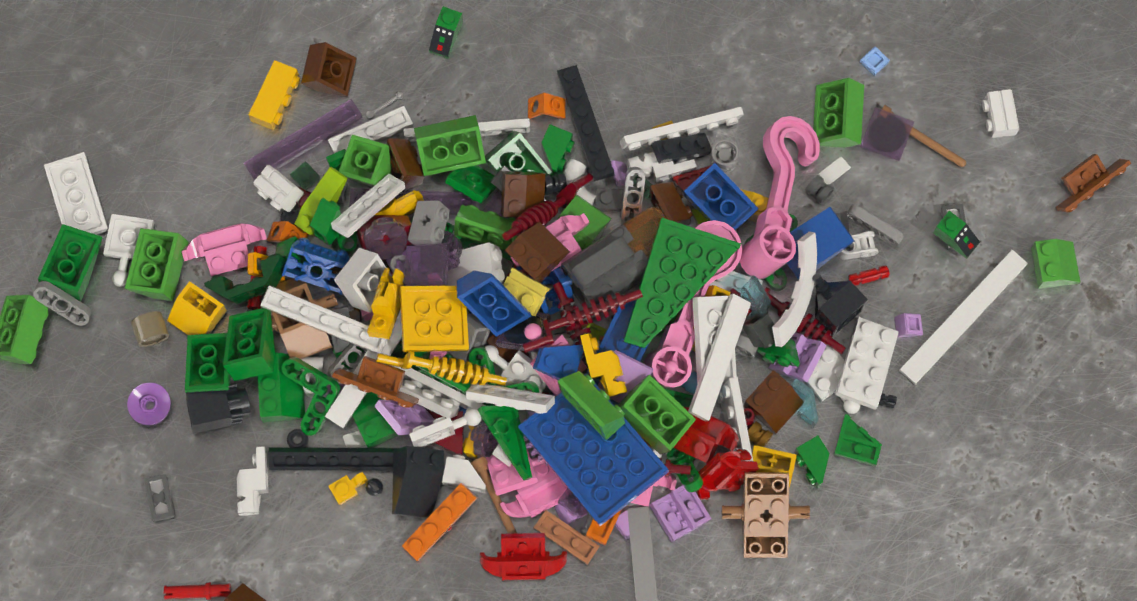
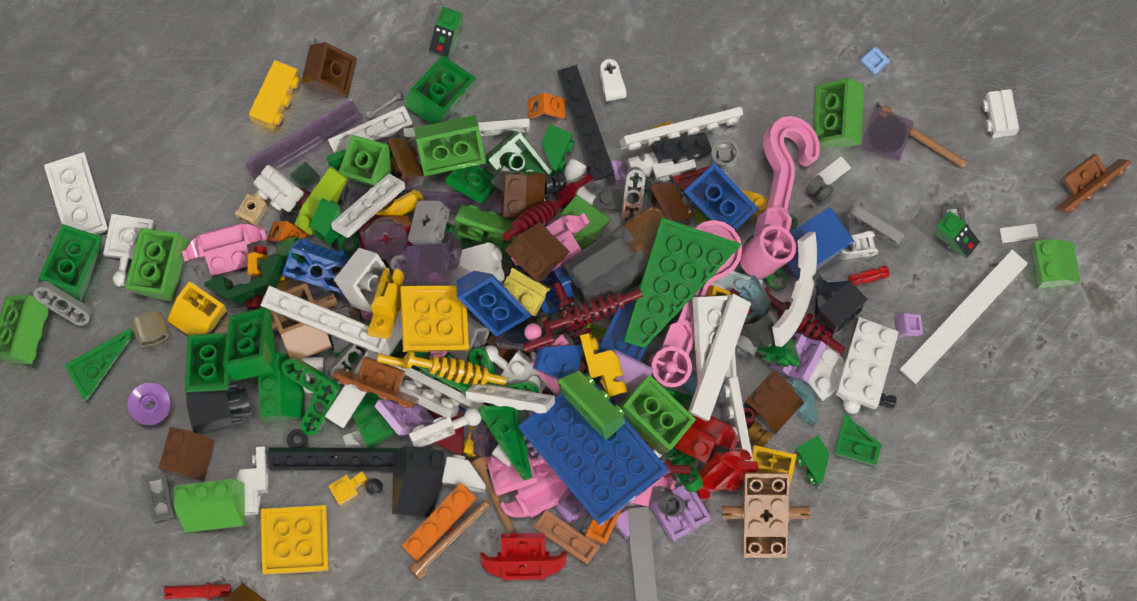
none -> green wing [64,328,134,401]
none -> reddish brown slope [159,426,215,482]
none -> bright green slope [174,479,245,533]
none -> tan brick [235,193,268,226]
none -> yellow plate [261,505,329,575]
none -> green slope [404,55,476,124]
none -> medium nougat piece [408,500,490,580]
none -> white piece [599,59,627,102]
none -> dark grey wheel [660,495,686,517]
none -> white sticker [999,223,1038,243]

